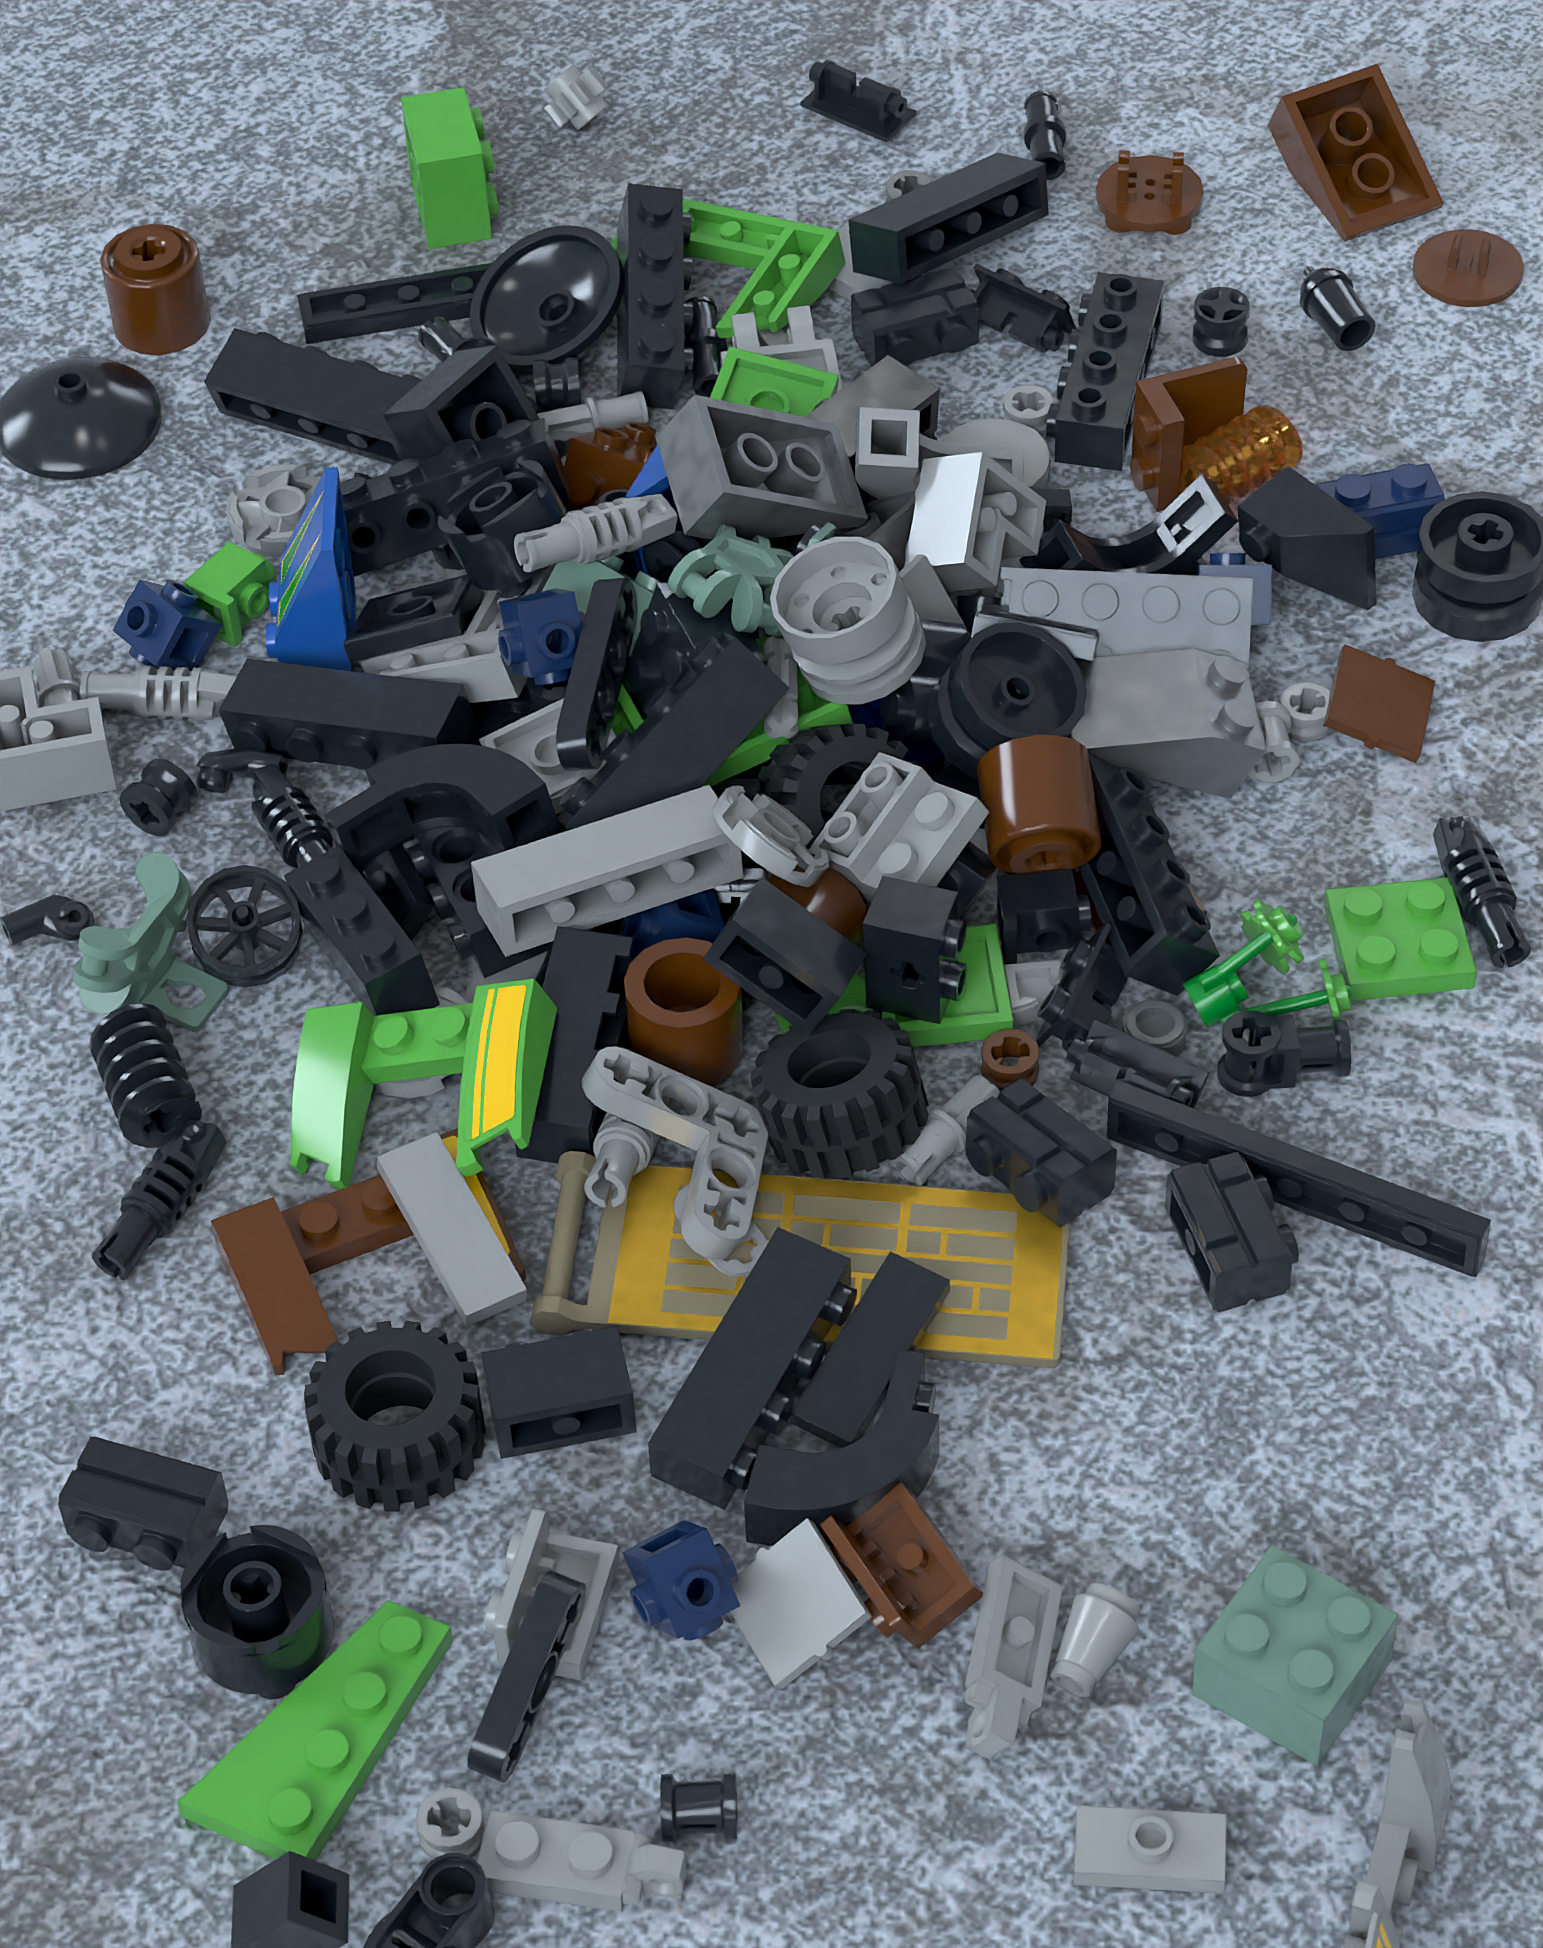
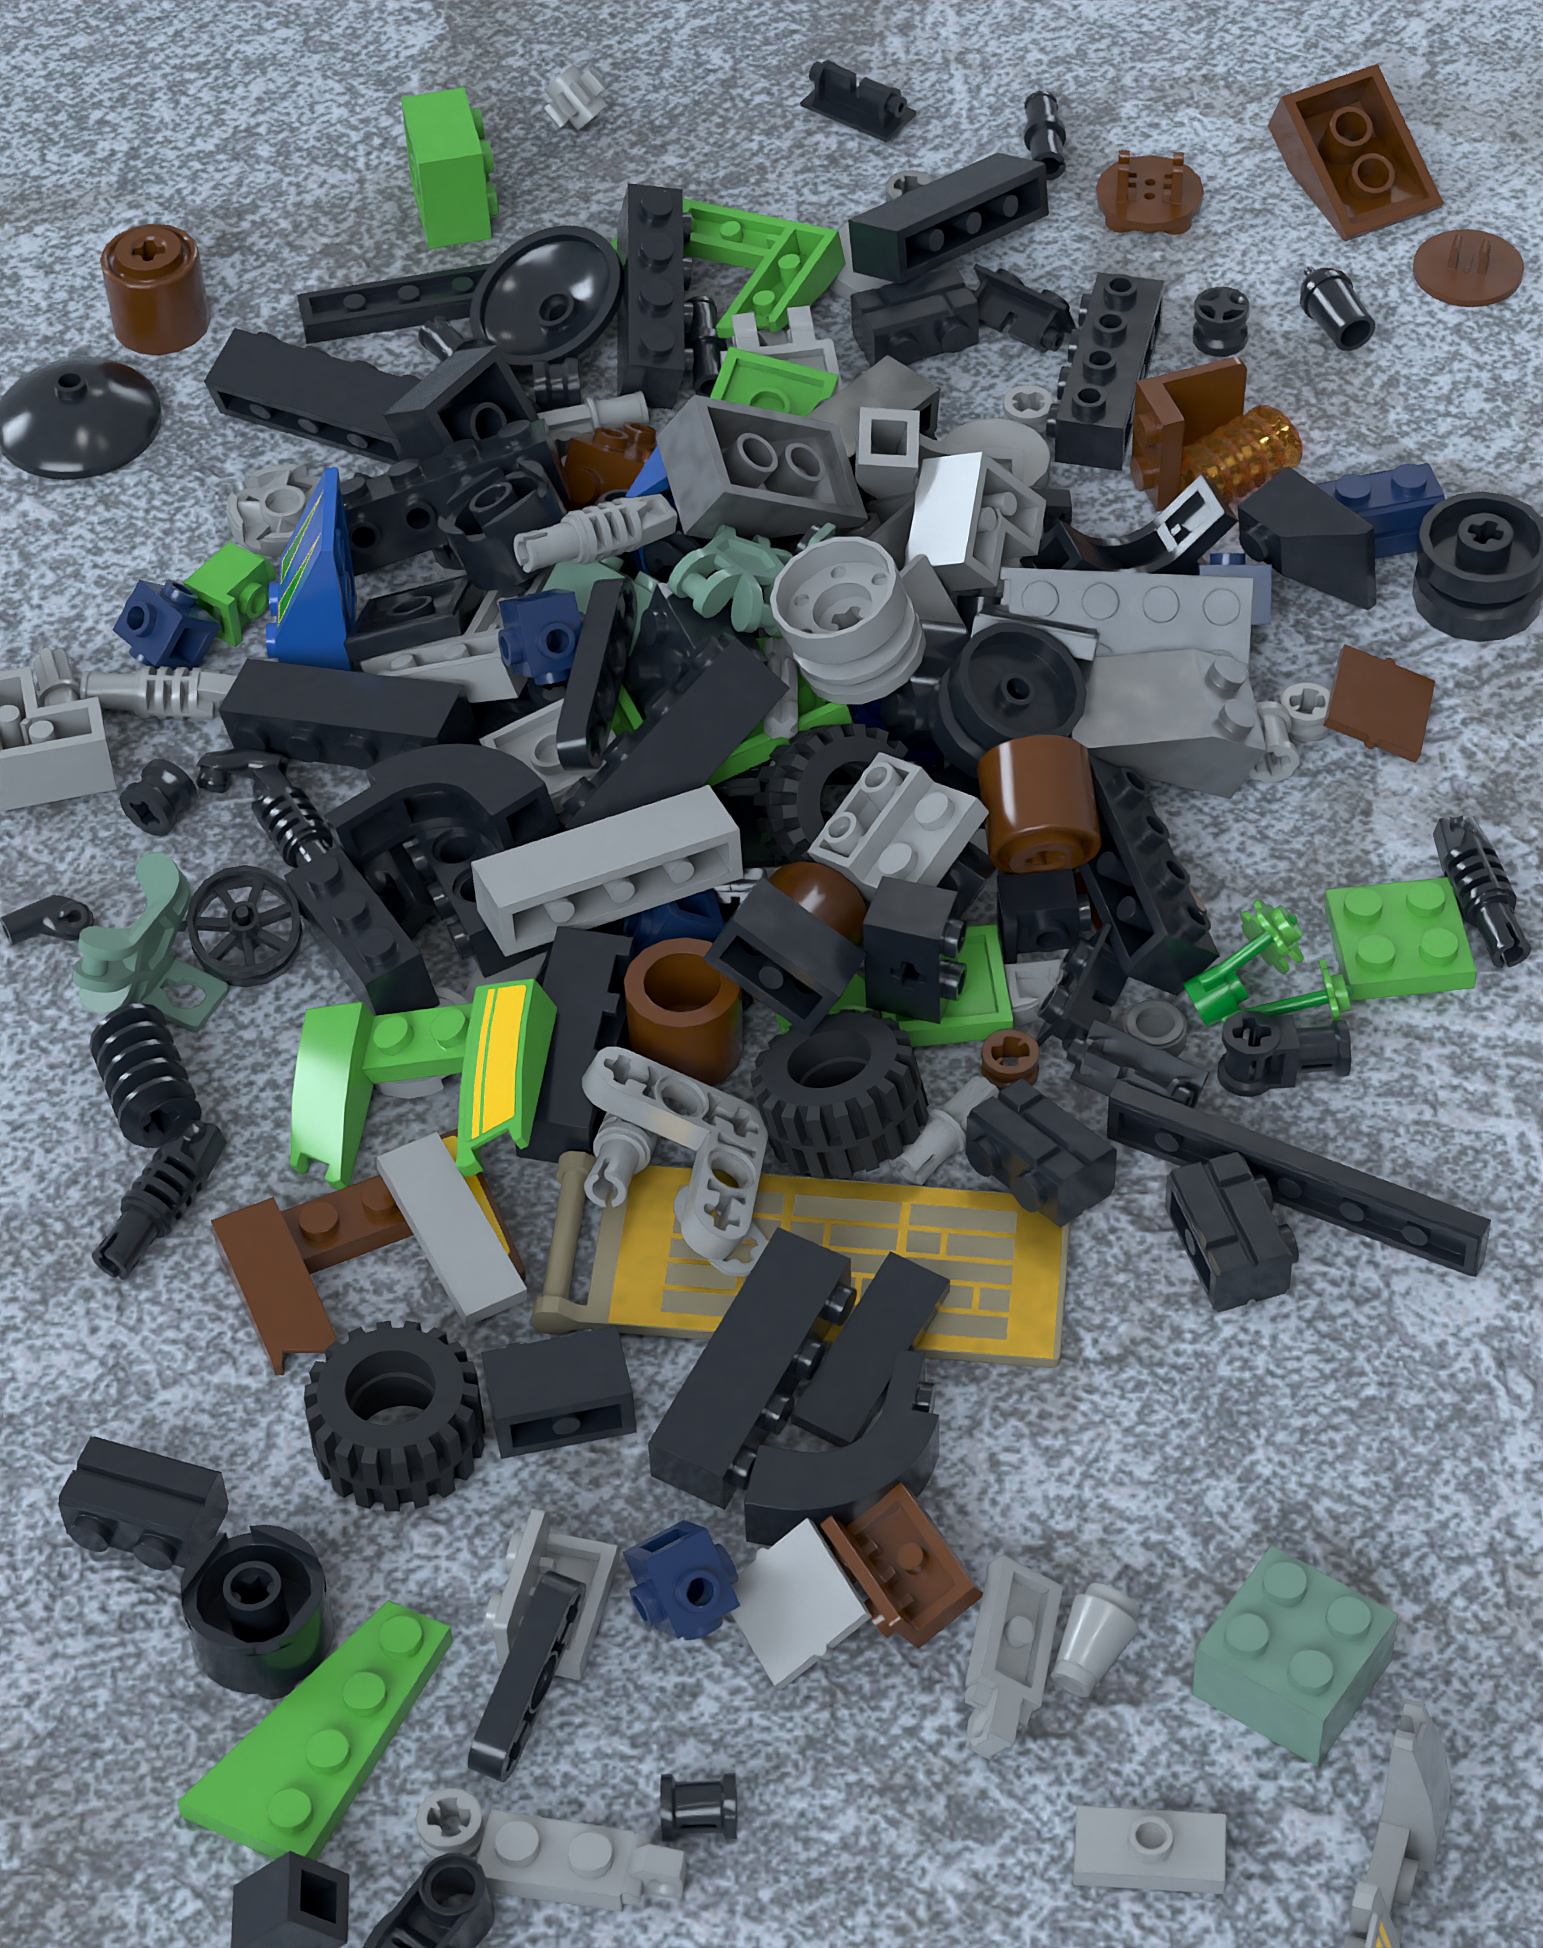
light grey piece [713,785,829,887] -> none

